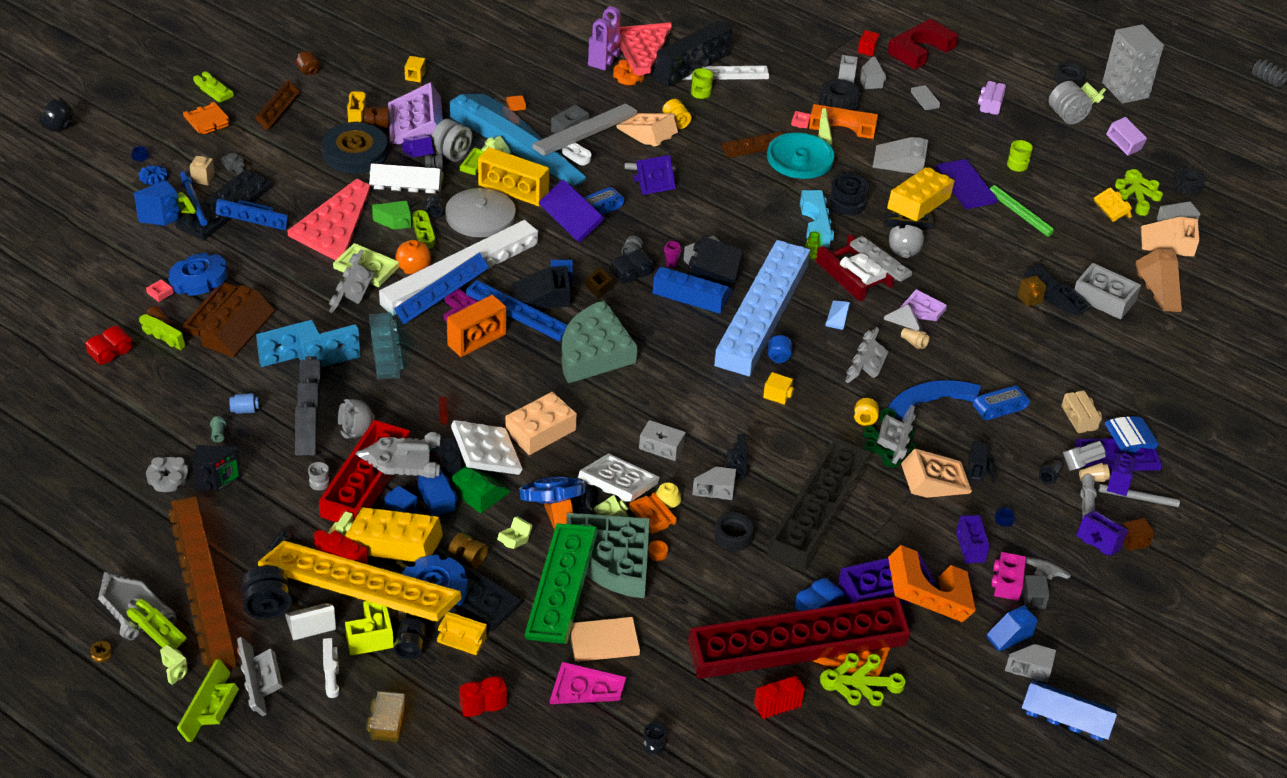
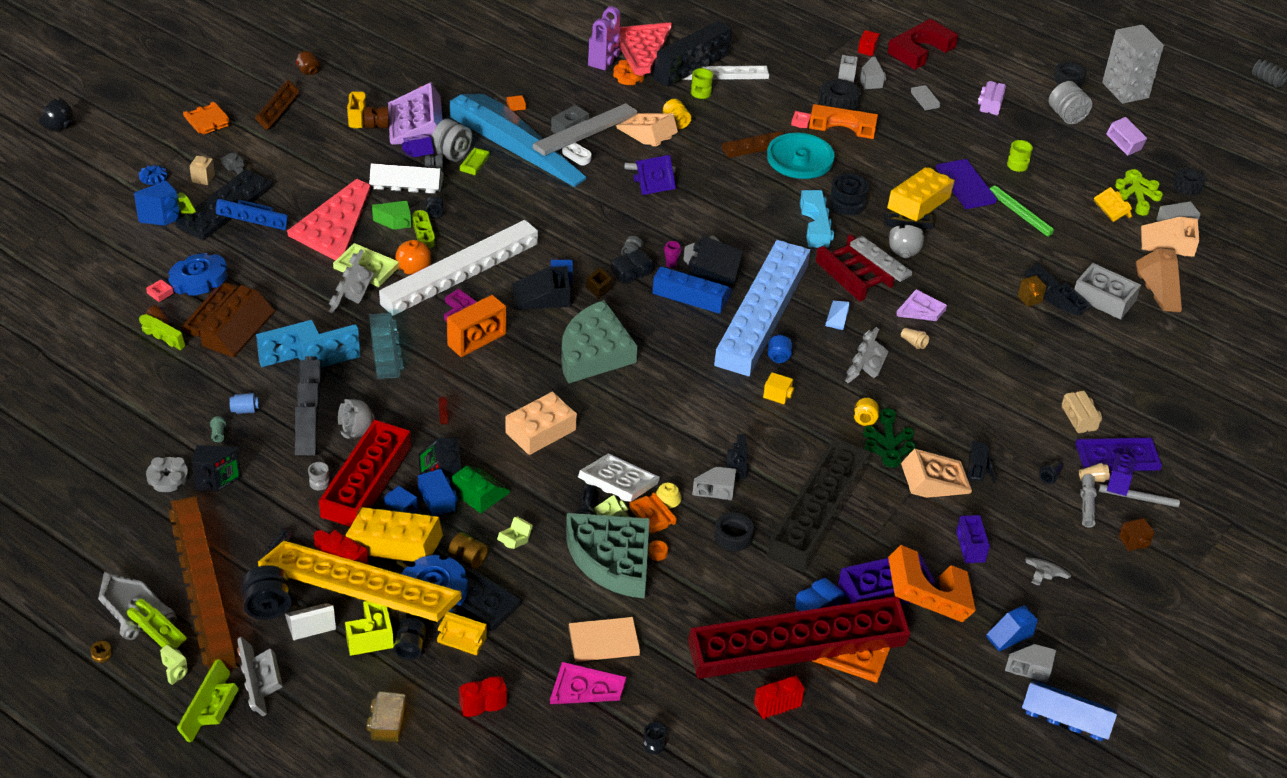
red brick [85,326,133,365] -> none
clear blue plate [131,146,149,162] -> none
blue bar [180,171,207,226] -> none
lime hinge [193,71,234,103] -> none
black wheel [322,122,387,174] -> none
white plate [323,638,339,698] -> none
yellowish green bracket [328,511,353,536] -> none
light grey shield [356,432,440,478] -> none
blue plate [394,252,489,324] -> none
yellow brick [405,56,426,82] -> none
light grey dish [446,188,516,237] -> none
white plate [451,420,522,475] -> none
blue plate [466,280,568,342] -> none
yellow brick [478,147,549,206] -> none
yellowish green bracket [482,136,511,154] -> none
blue piece [519,477,585,503] -> none
green plate [524,523,598,644] -> none
dark purple tile [538,179,604,243] -> none
orange slope [544,499,573,530] -> none
blue beam [583,187,624,215] -> none
light grey brick [639,420,686,461] -> none
clear neon green cone [804,232,821,258] -> none
yellowish green slope [818,108,832,145] -> none
lime plant [820,653,905,706] -> none
white plate [840,253,887,285] -> none
light grey slope [873,137,928,174] -> none
light grey bracket [877,405,916,464] -> none
light grey slope [884,304,922,331] -> none
blue tile [888,380,981,420] -> none
blue beam [973,386,1030,420] -> none
dark pink brick [991,552,1026,601] -> none
clear blue plate [994,508,1015,527] -> none
dark grey brick [1022,575,1050,609] -> none
light grey piece [1063,441,1106,471] -> none
dark purple brick [1076,510,1128,556] -> none
yellowish green bracket [1081,82,1106,104] -> none
blue slope [1105,417,1159,453] -> none

